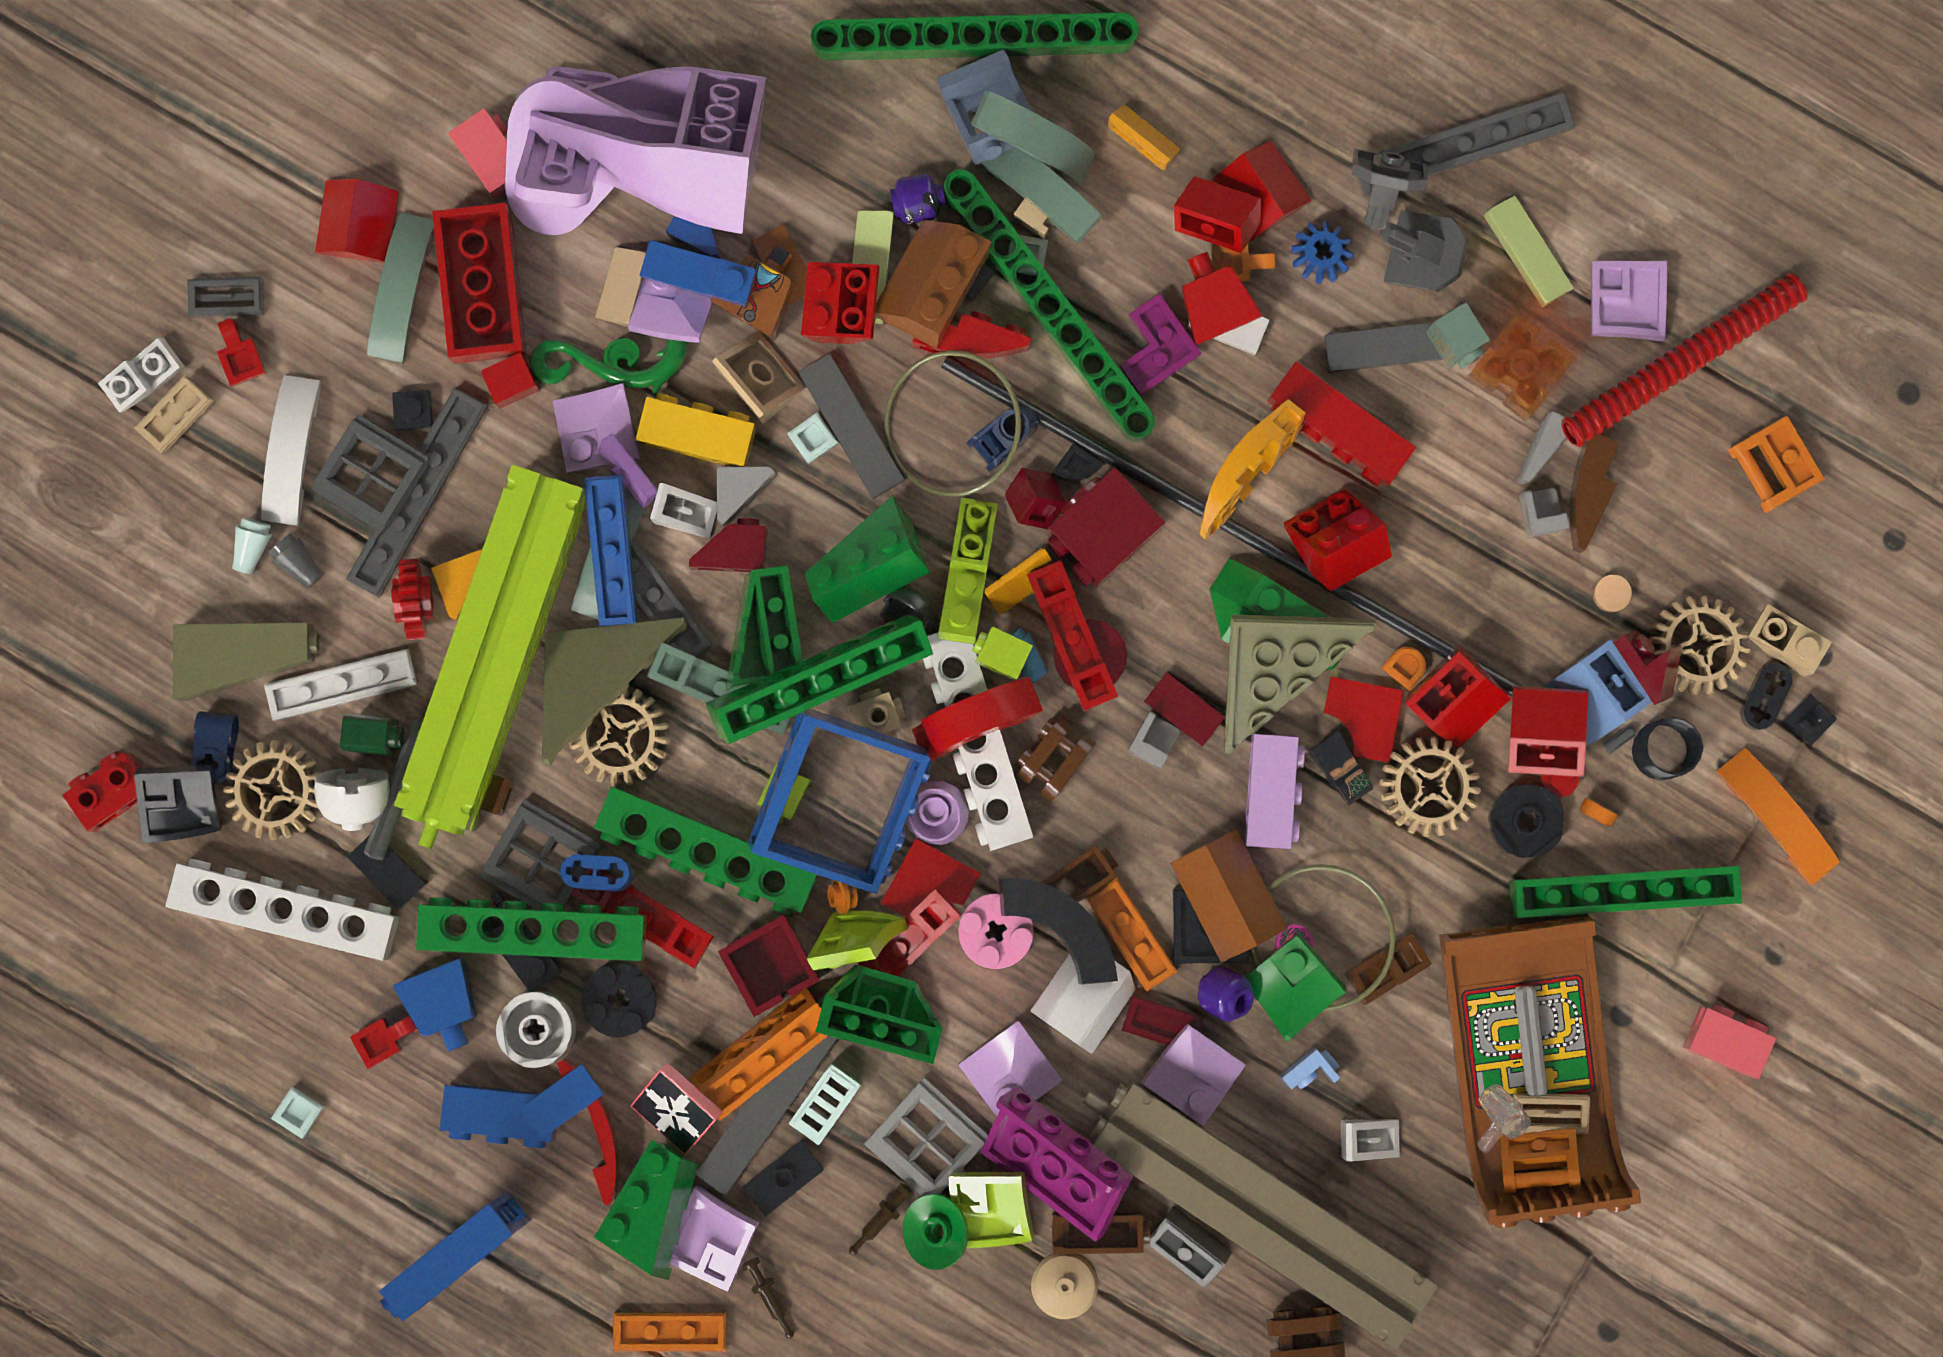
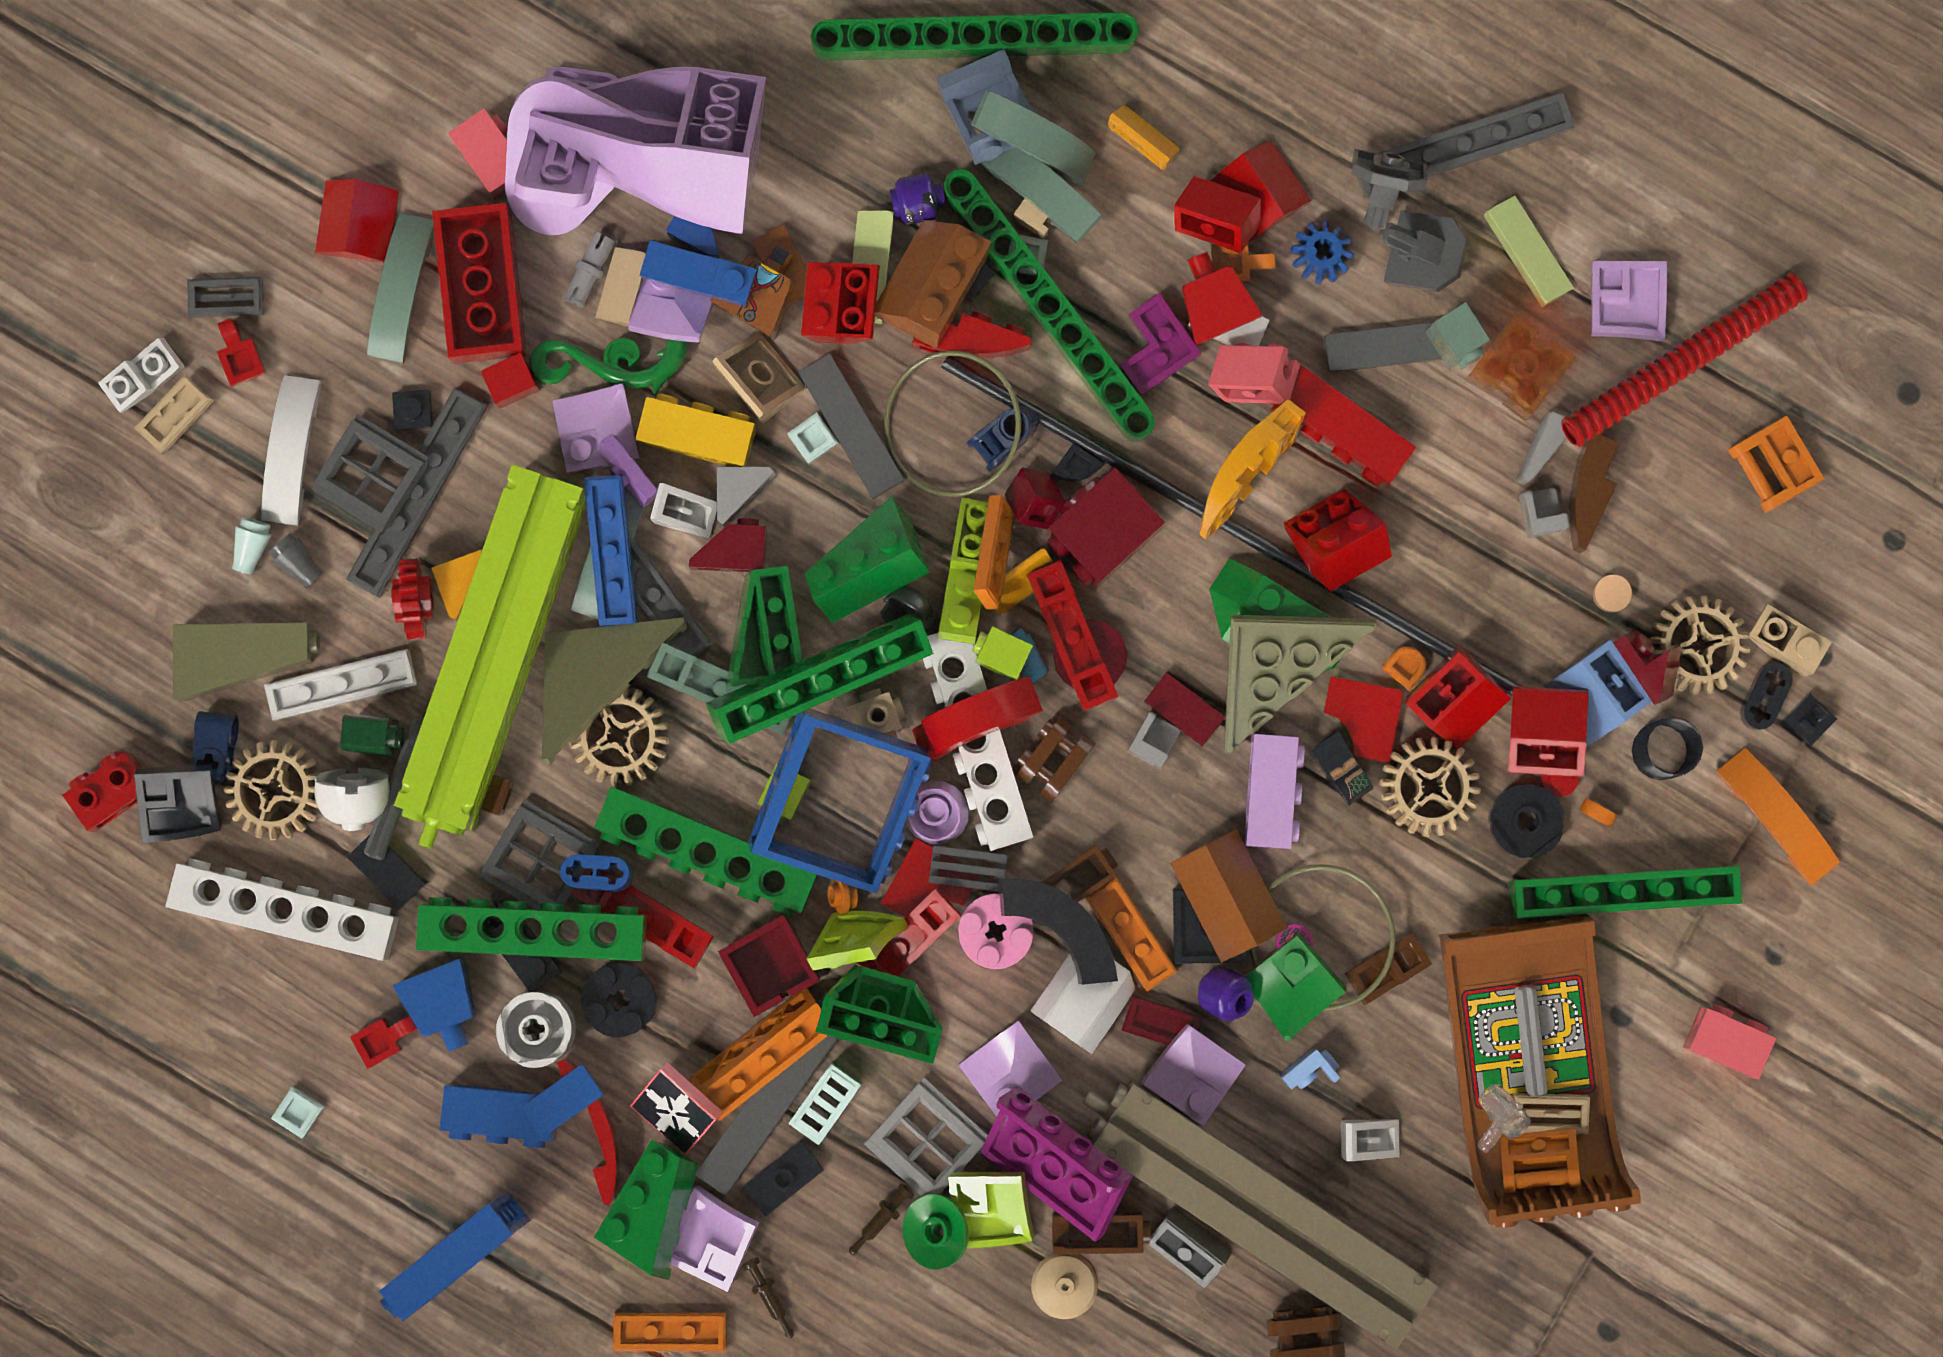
dark grey piece [1602,726,1636,754] -> none
none -> light grey pin [562,232,616,308]
none -> dark grey tile [929,846,1007,892]
none -> orange tile [974,495,1015,610]
none -> coral brick [1208,343,1300,404]

